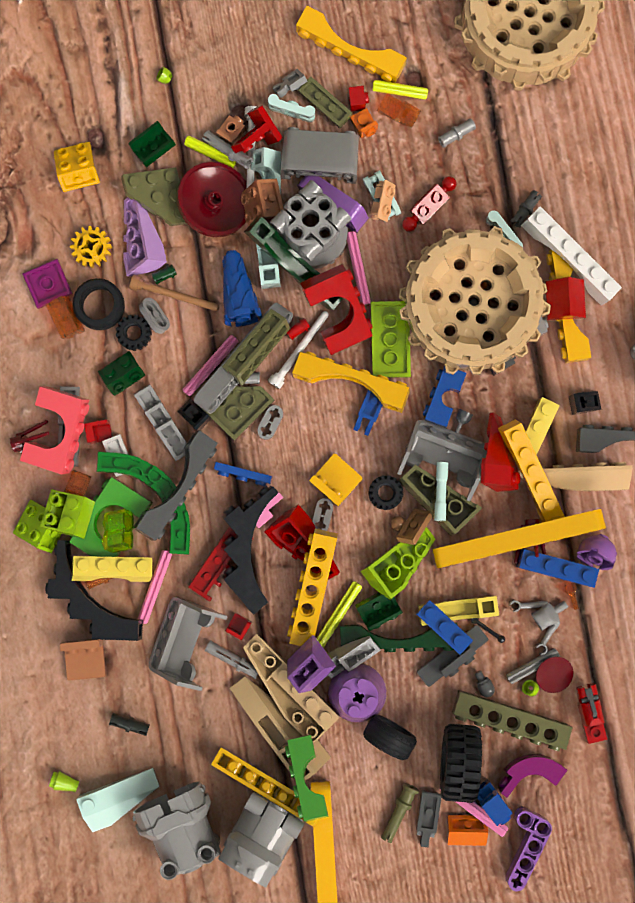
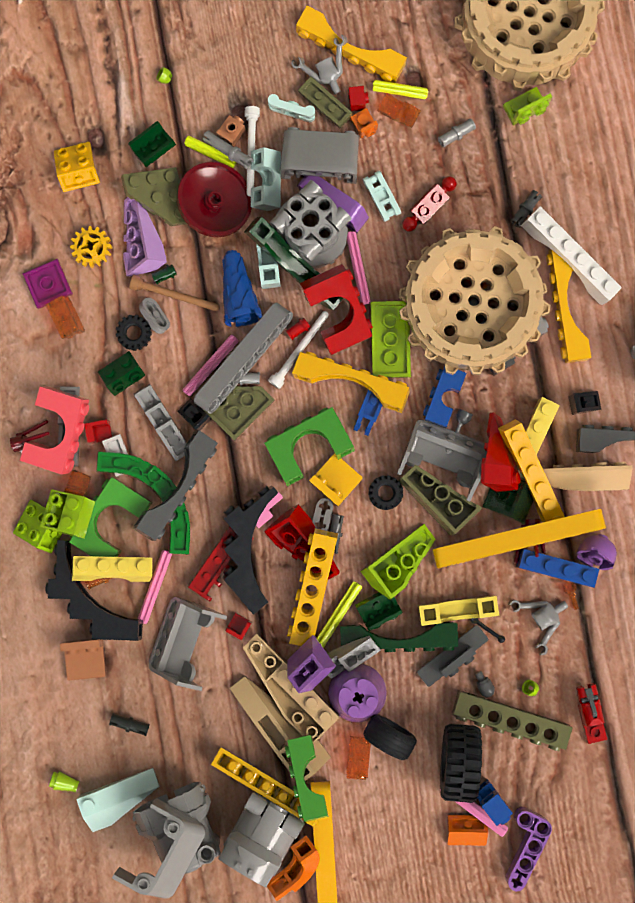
black tyre [72,278,125,330] -> none
clear neon green brick [102,509,134,553] -> none
light grey pin [205,640,258,679] -> none
blue plate [214,462,272,487] -> none
olive fence [222,309,290,386] -> none
red bracket [231,105,283,153] -> none
nougat bracket [241,178,284,226] -> none
light grey beam [257,405,283,440] -> none
light grey plate [273,69,308,98] -> none
light nougat hinge [370,180,395,222] -> none
olive pin [381,783,419,843] -> none
medium nougat plate [391,509,433,545] -> none
blue plate [416,600,473,655] -> none
dark grey hinge [416,790,441,848] -> none
light aqua piece [434,462,448,521] -> none
light aqua plate [486,211,523,248] -> none
magenta arch [498,754,568,798] -> none
light grey axle [506,649,560,684] -> none
dark red piece [536,656,574,693] -> none
red slope [545,277,586,320] -> none
none -> light grey windscreen [112,798,206,899]
none -> bright green arch [264,407,355,487]
none -> orange arch [267,835,320,901]
none -> light grey piece [291,35,347,95]
none -> dark grey pin [329,514,344,554]
none -> clear orange hinge [346,736,371,780]
none -> clear green slope [482,480,534,524]
none -> lime bracket [503,87,552,126]

